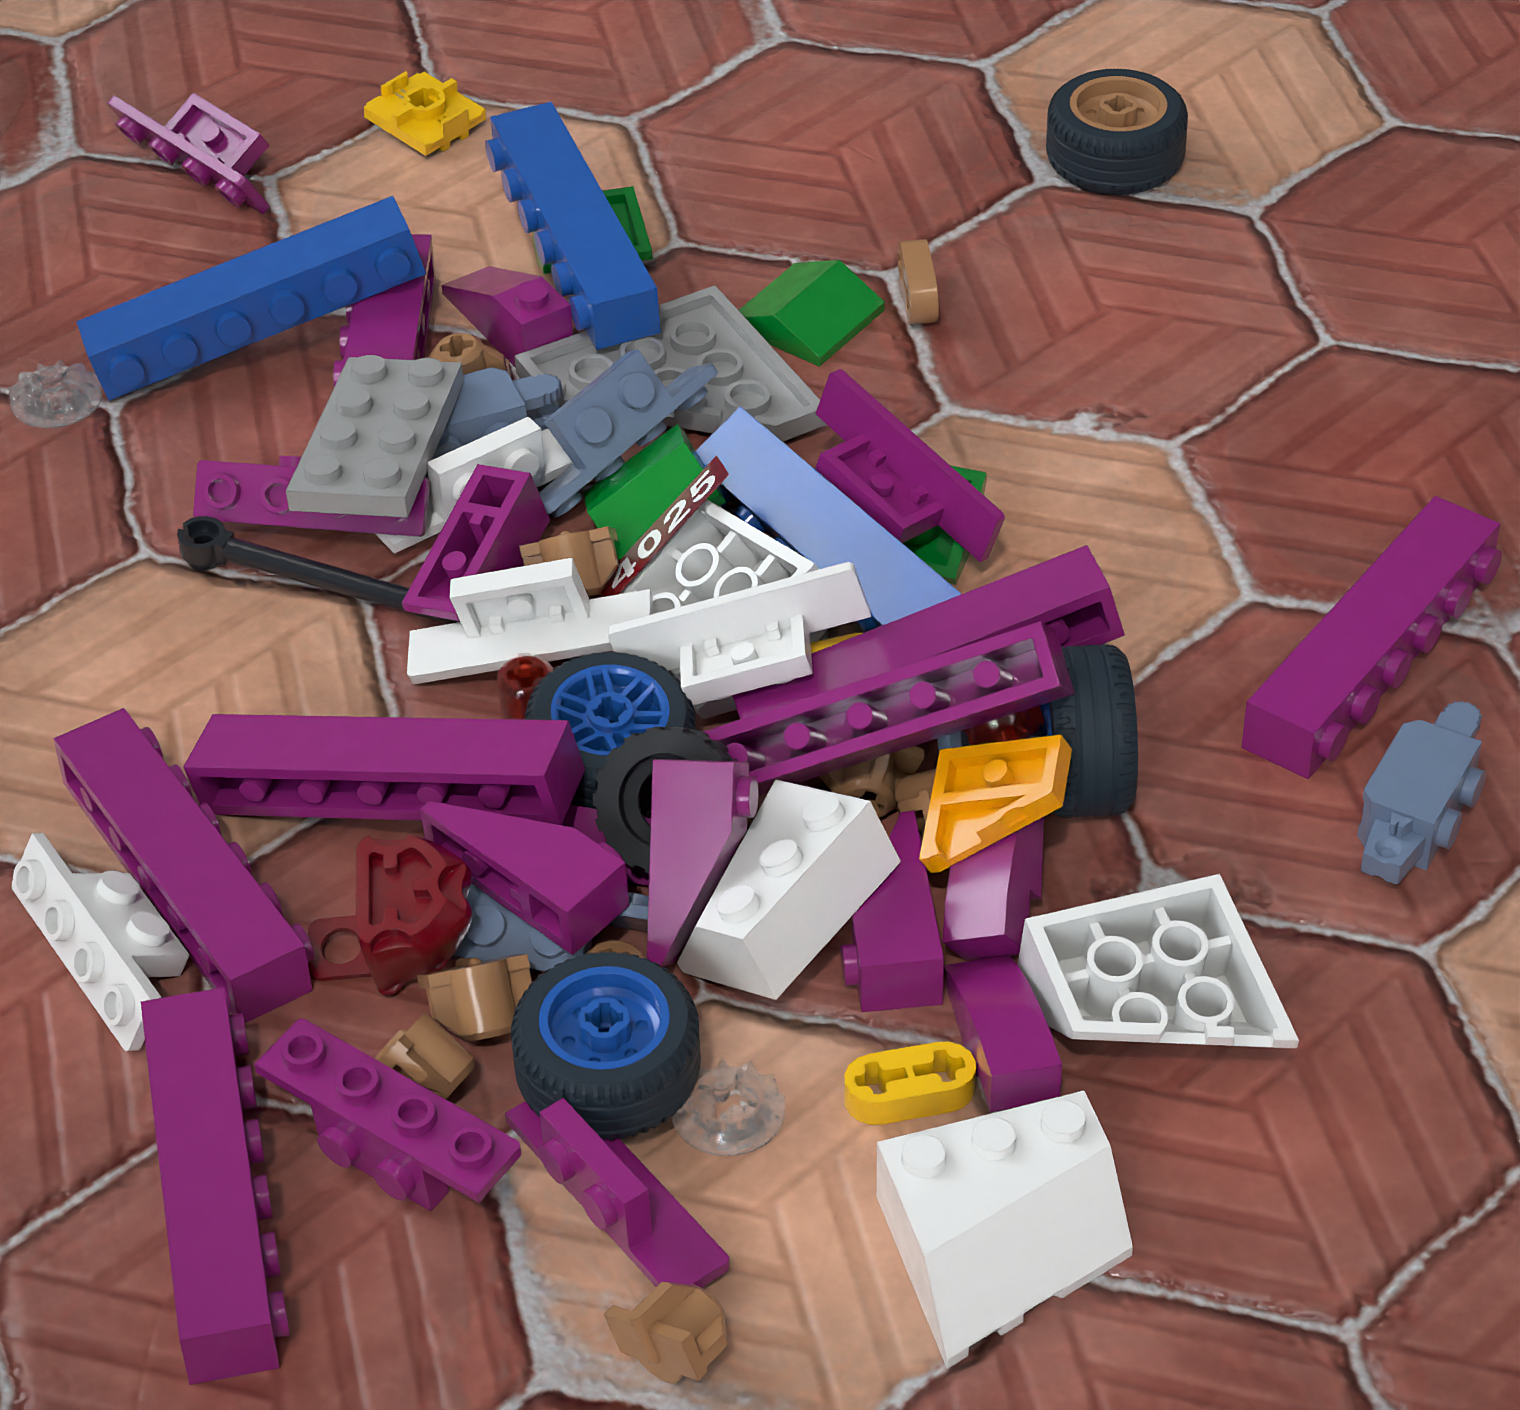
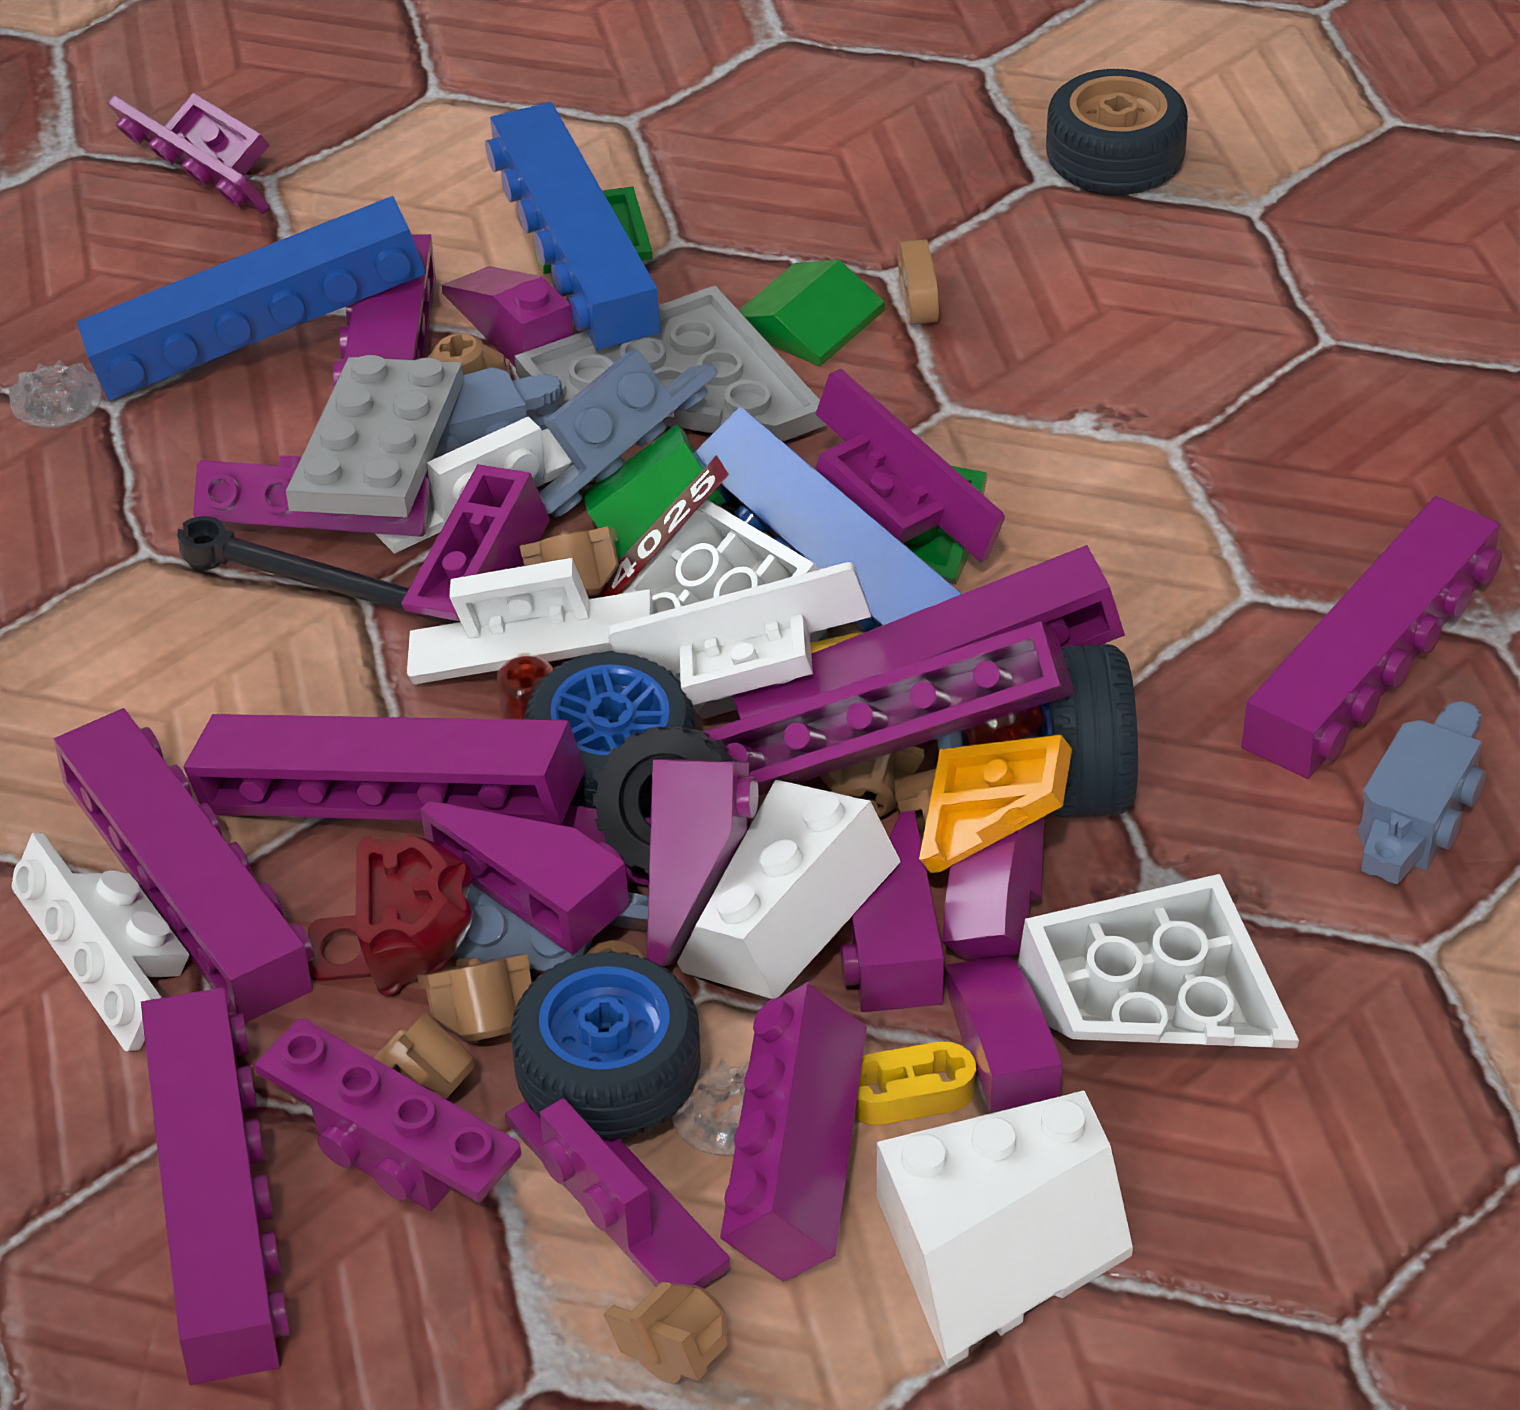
yellow piece [364,71,486,156] -> none
none -> magenta brick [720,982,867,1282]

